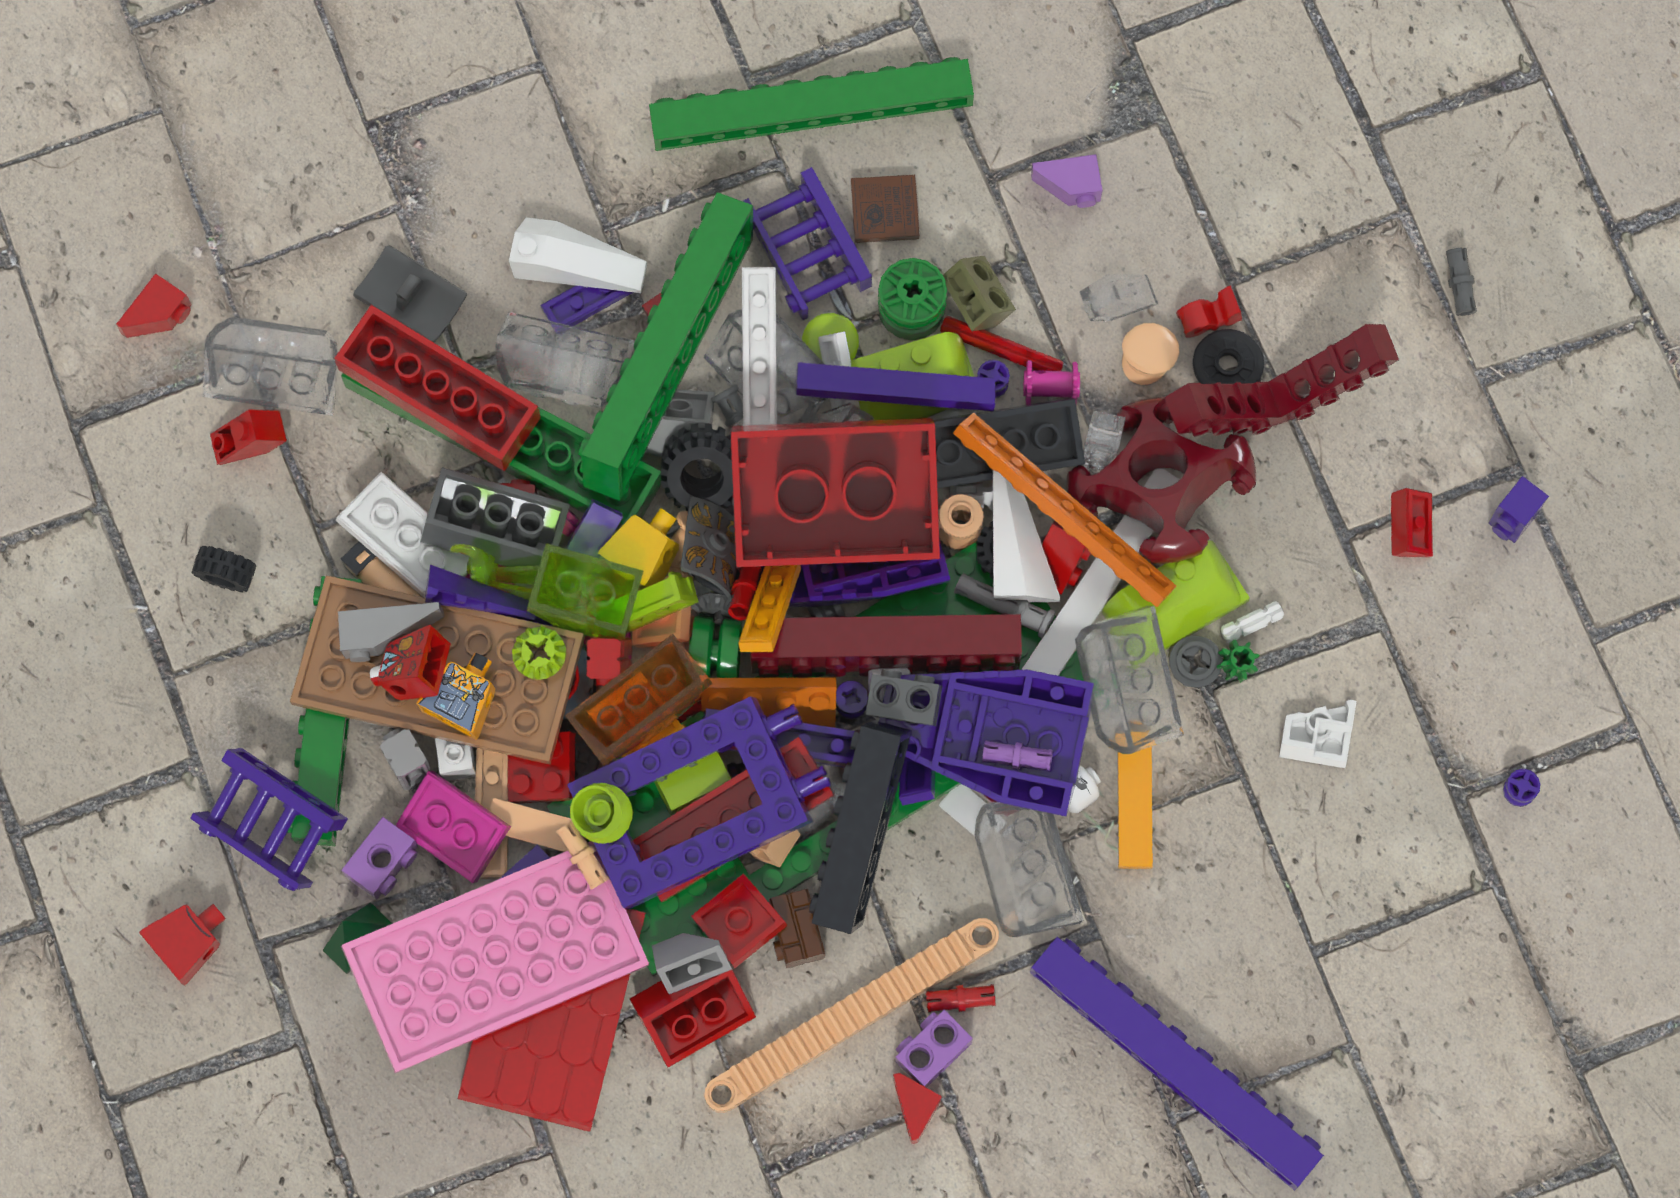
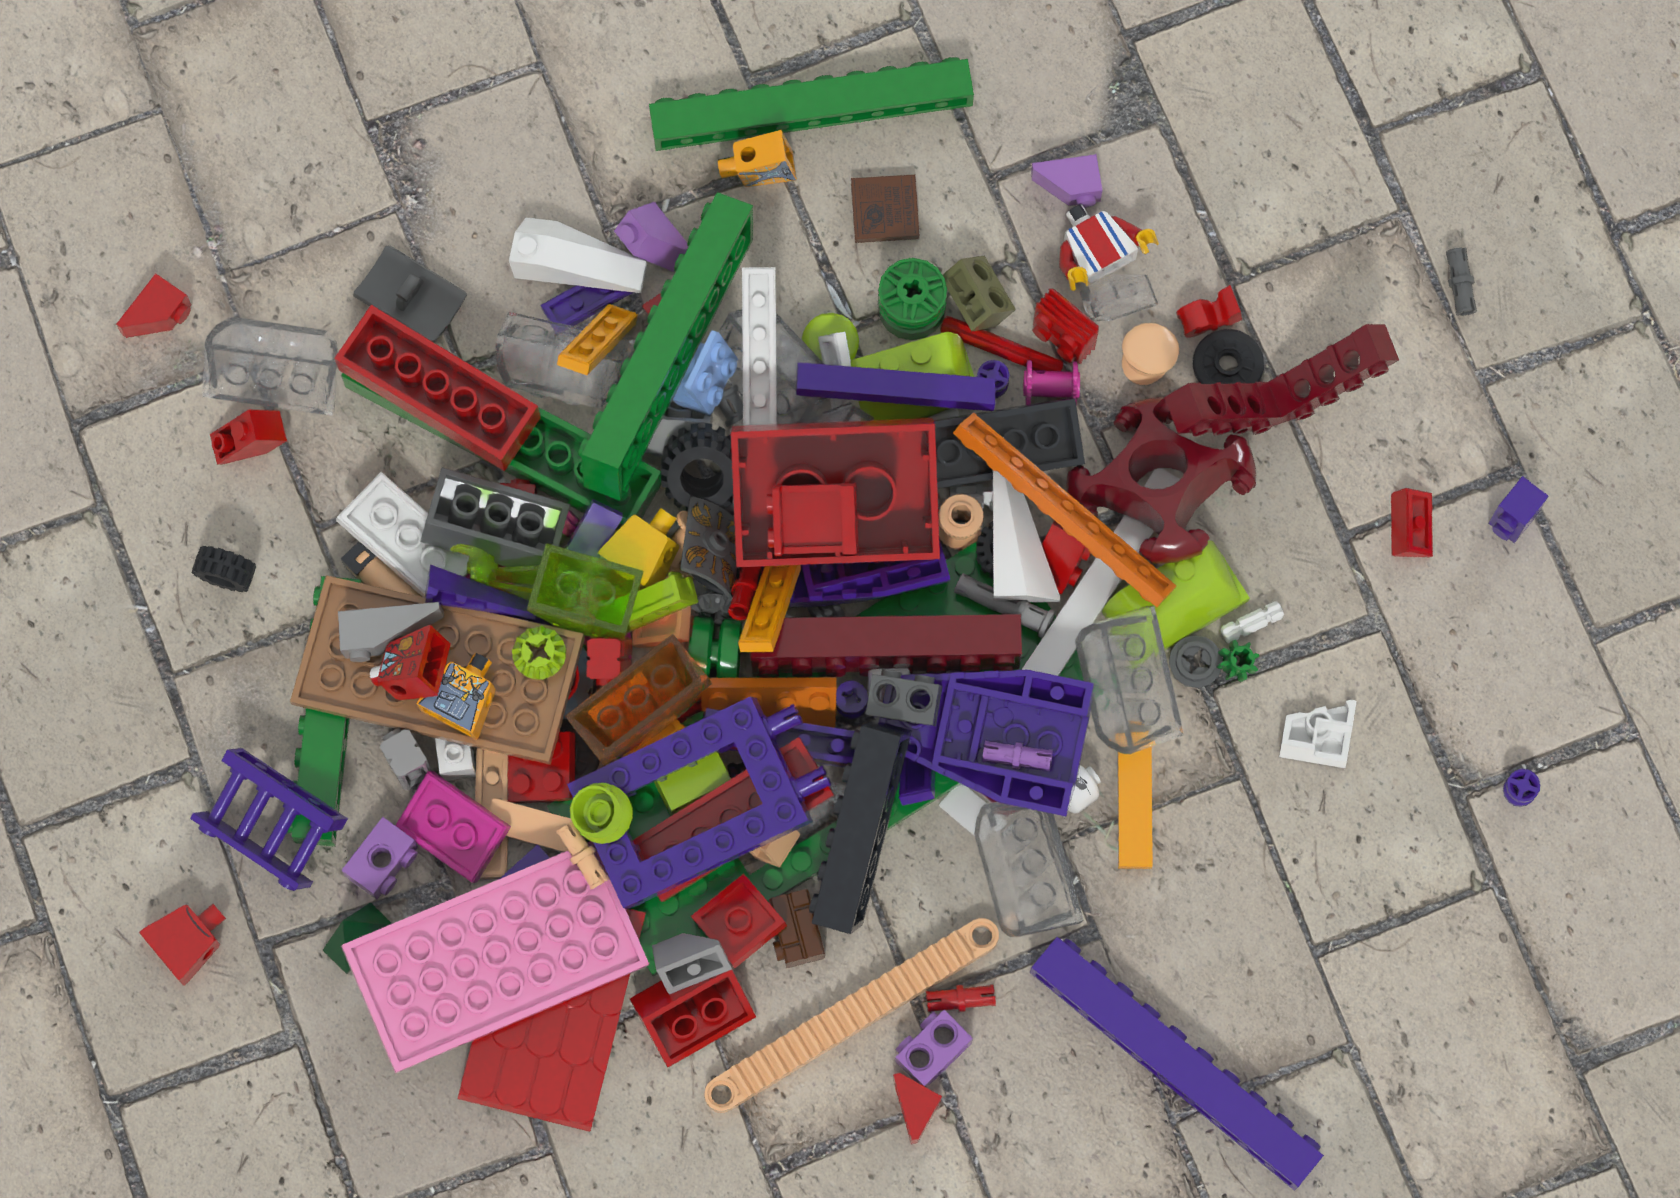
dark purple fence [743,167,872,321] -> none
clear brick [1082,410,1126,474] -> none
none -> light orange tile [557,304,638,375]
none -> medium lavender slope [614,202,689,272]
none -> light blue bracket [673,330,738,416]
none -> light orange torso [718,130,797,187]
none -> red panel [766,483,859,556]
none -> red brick [1032,288,1099,364]
none -> torso [1059,204,1159,291]

